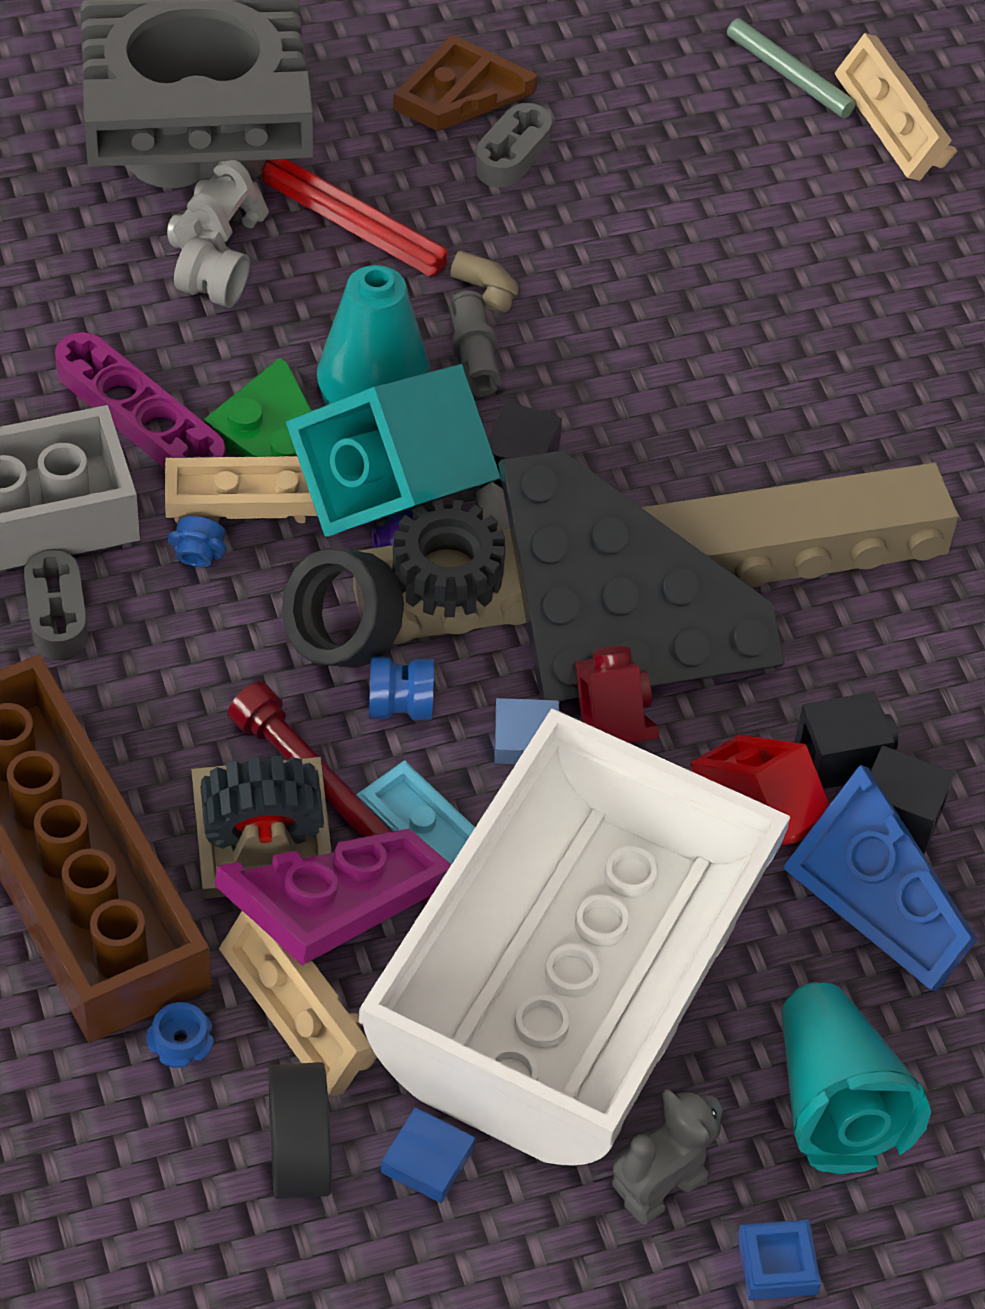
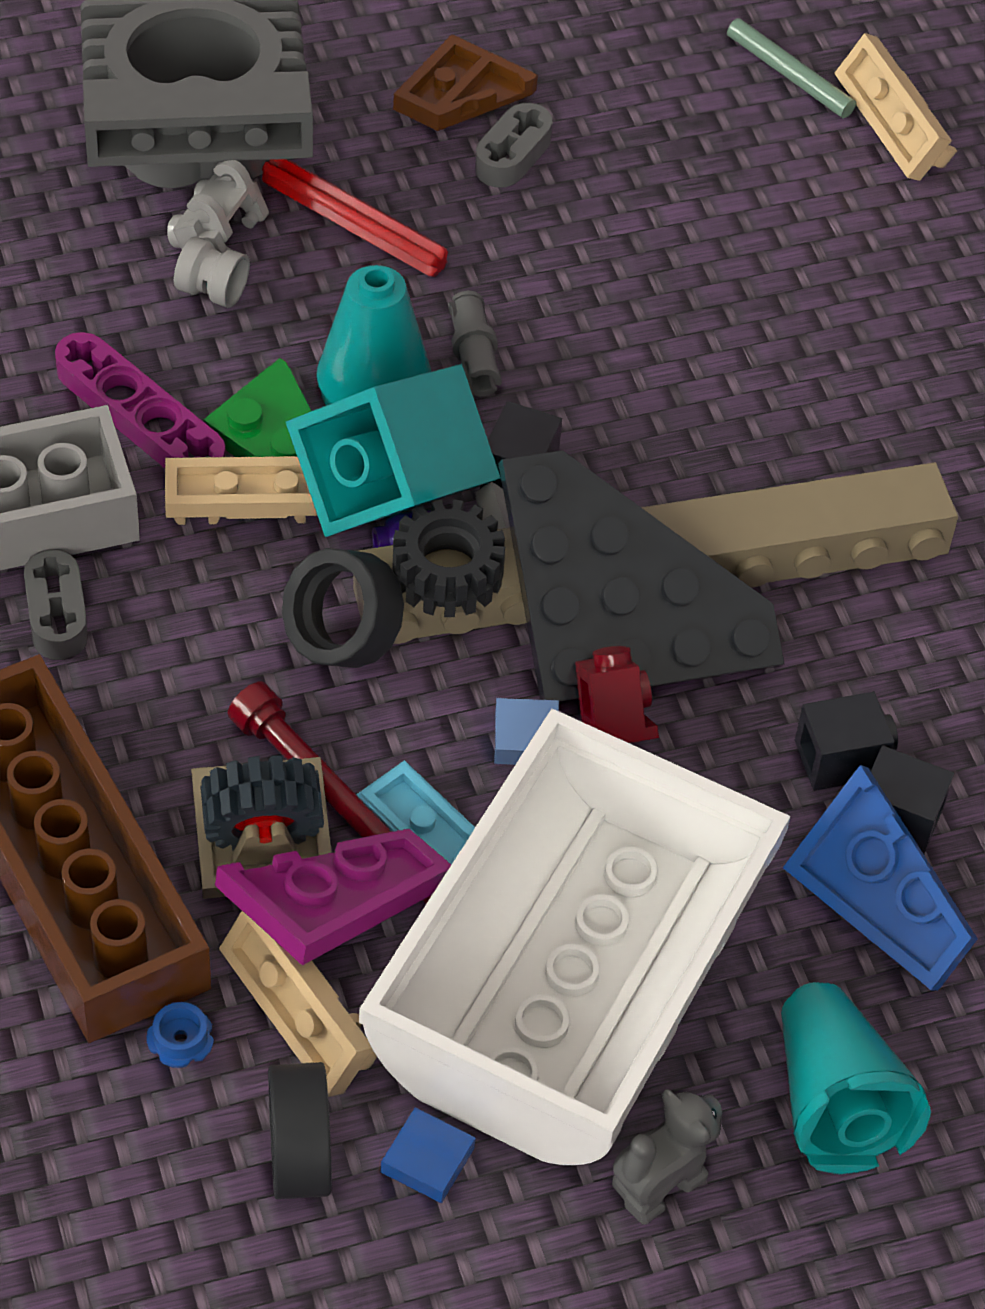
blue plate [167,516,227,567] -> none
blue wheel [369,656,434,721] -> none
dark tan arm [451,250,519,313] -> none
red slope [690,734,830,845] -> none
blue tile [737,1219,821,1300] -> none

